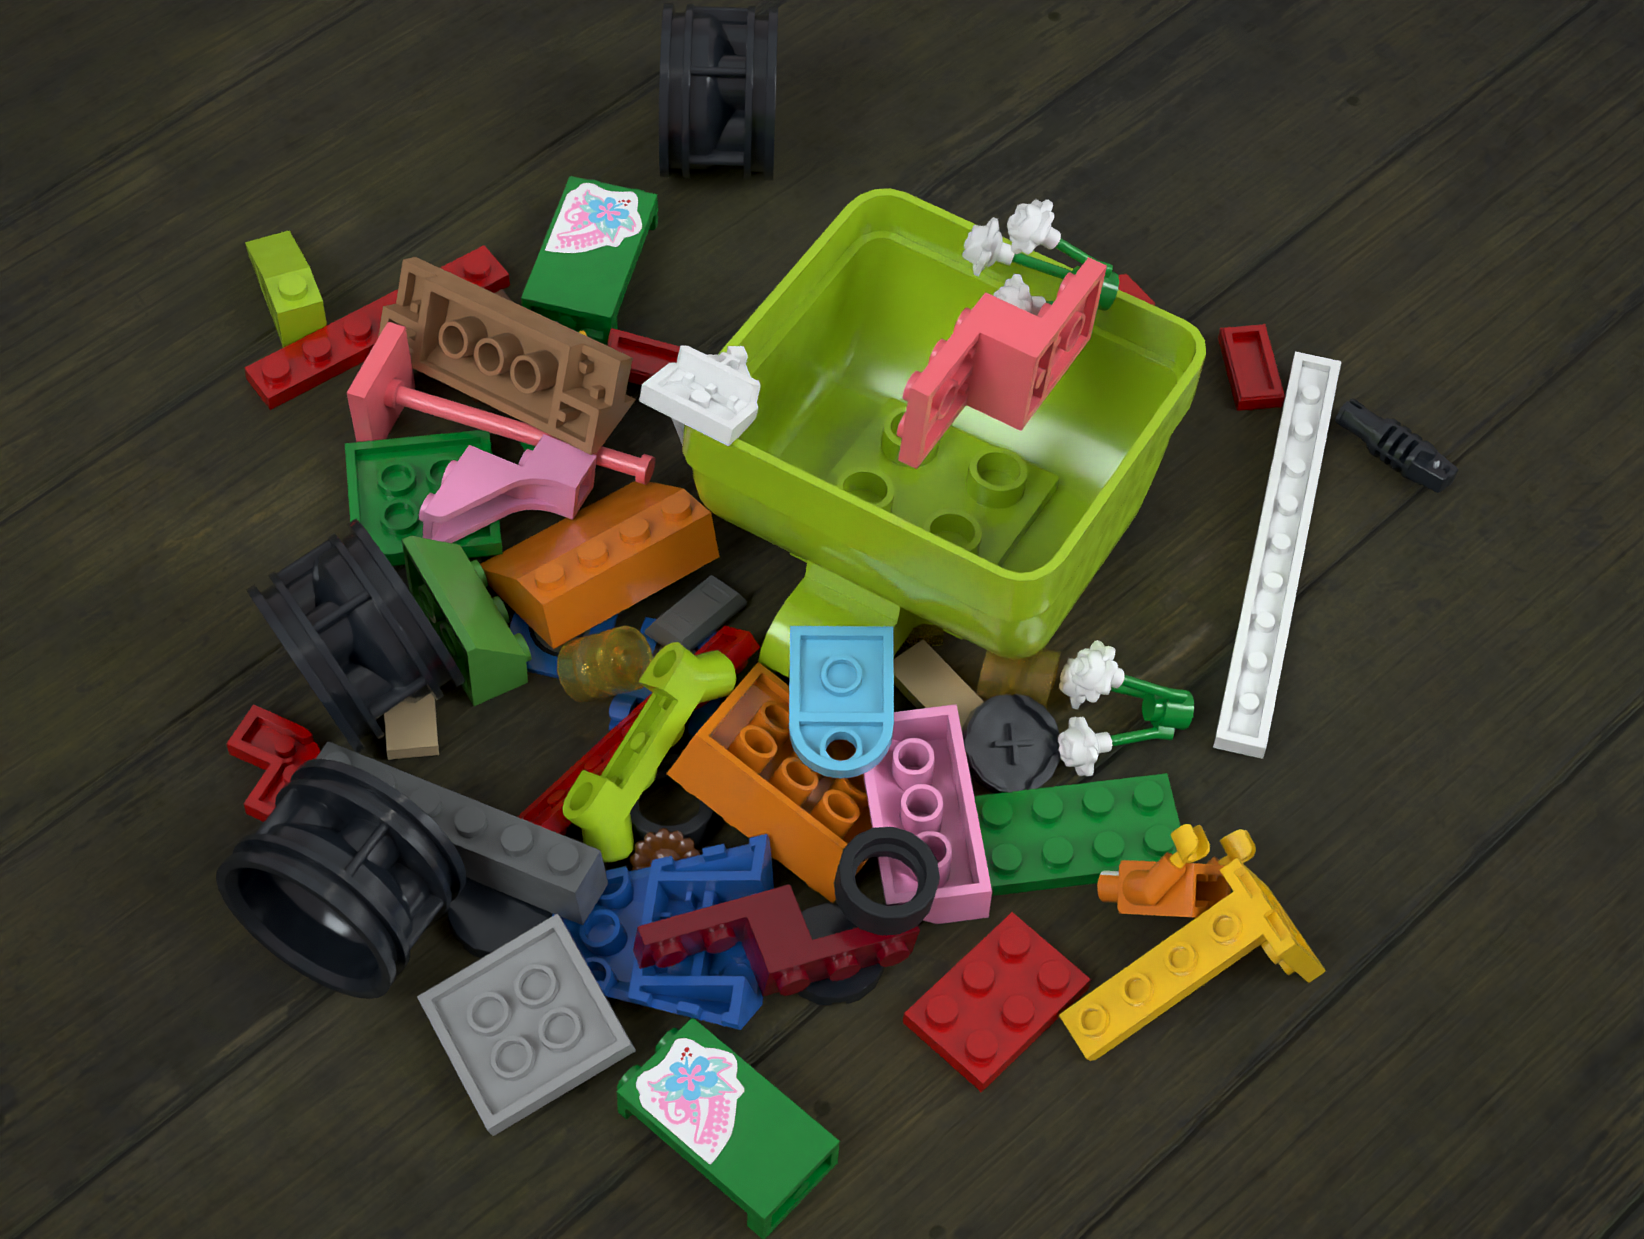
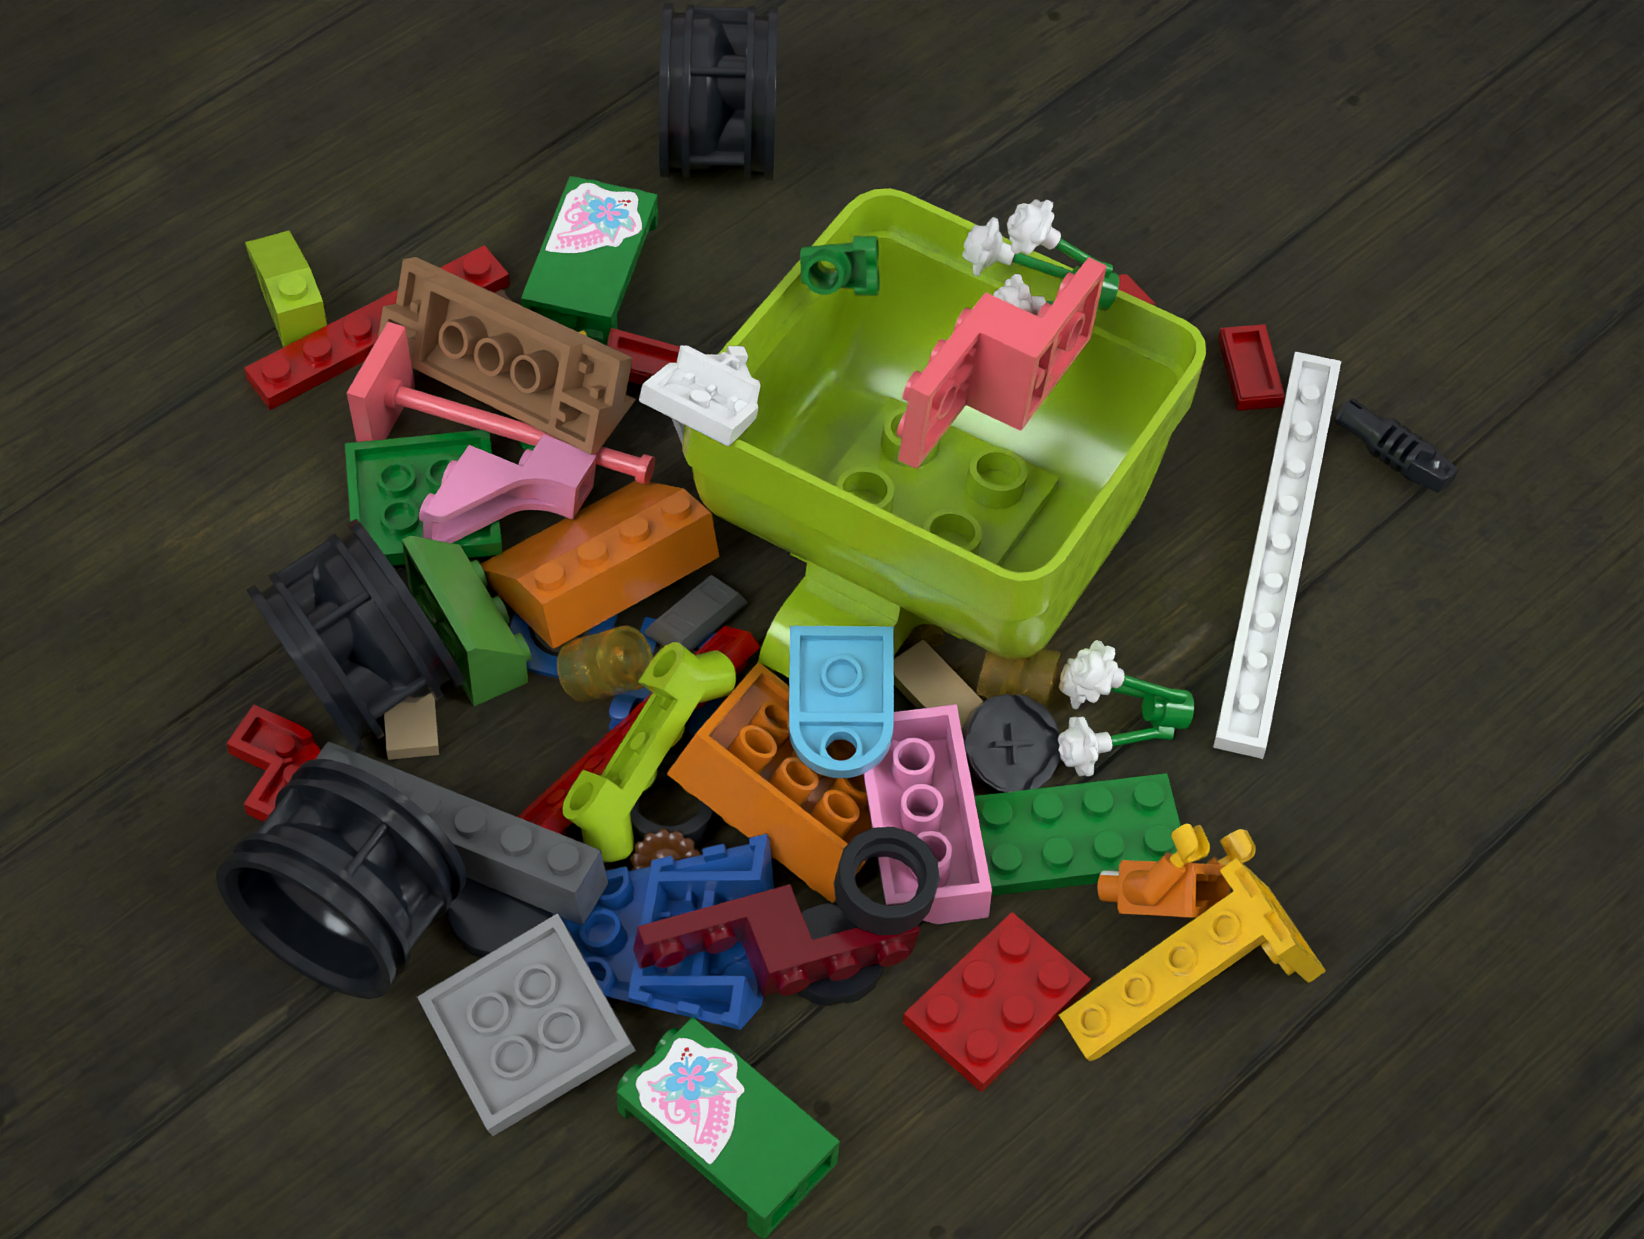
none -> green plate [800,236,880,296]

